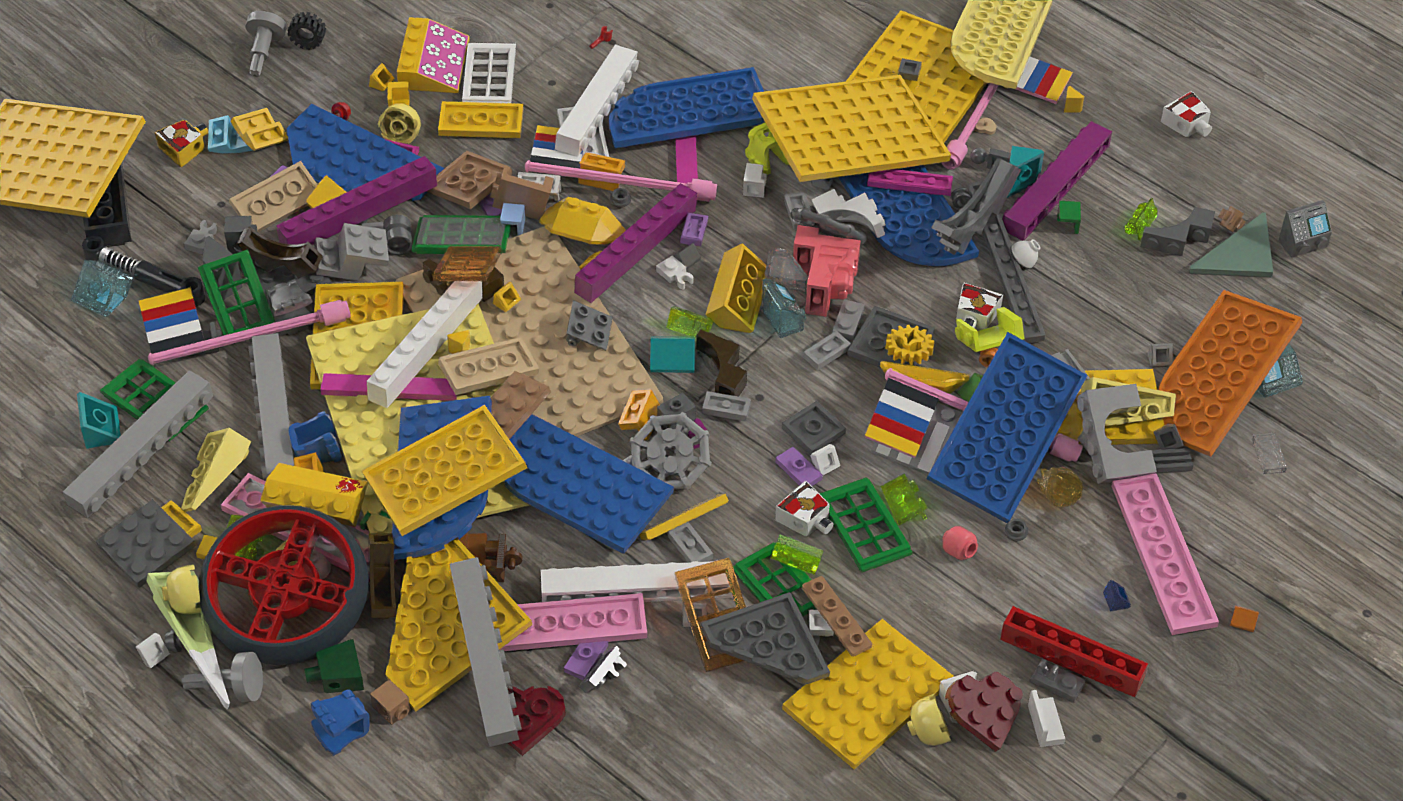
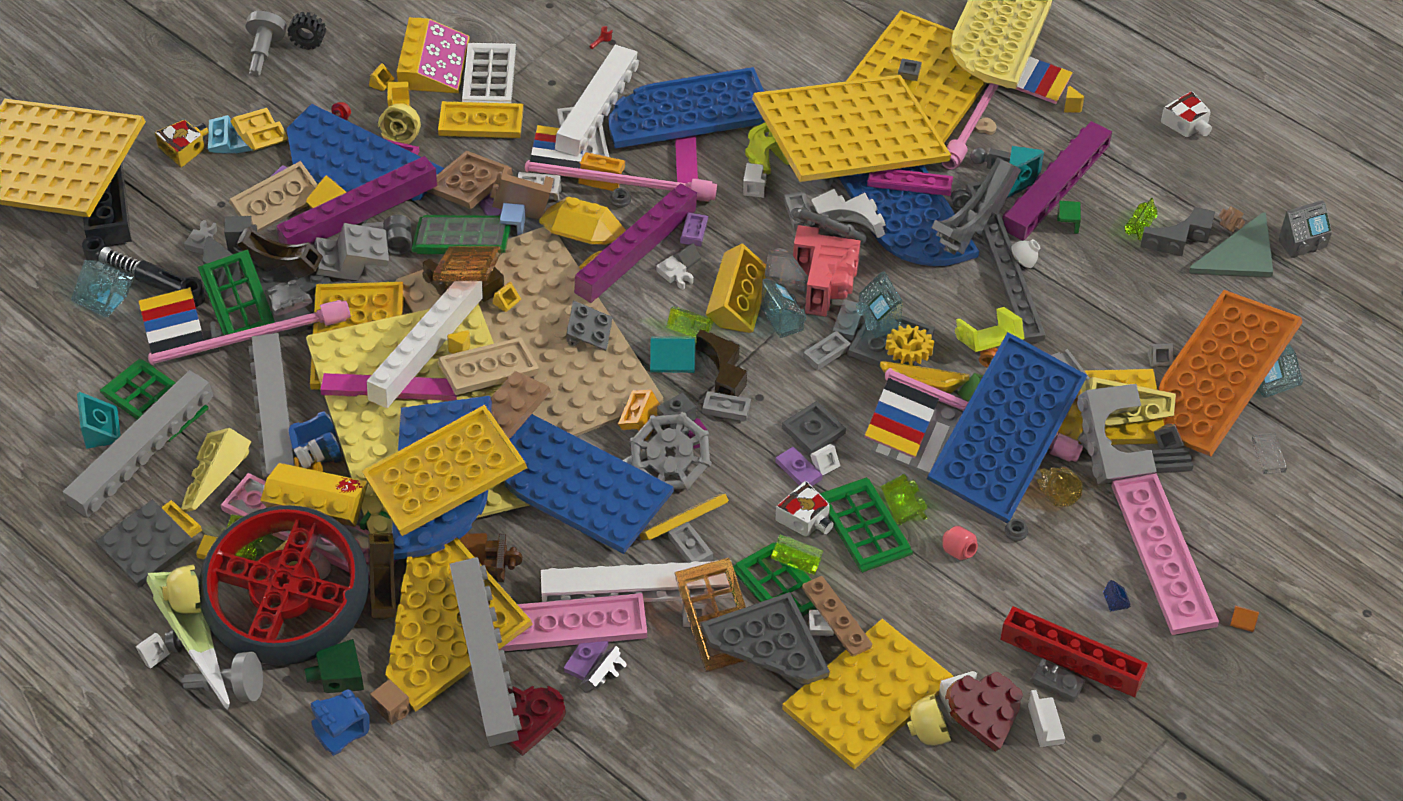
torso [956,283,1003,330] -> none
none -> light grey wheel [293,439,325,469]
none -> clear light blue slope [856,271,903,338]

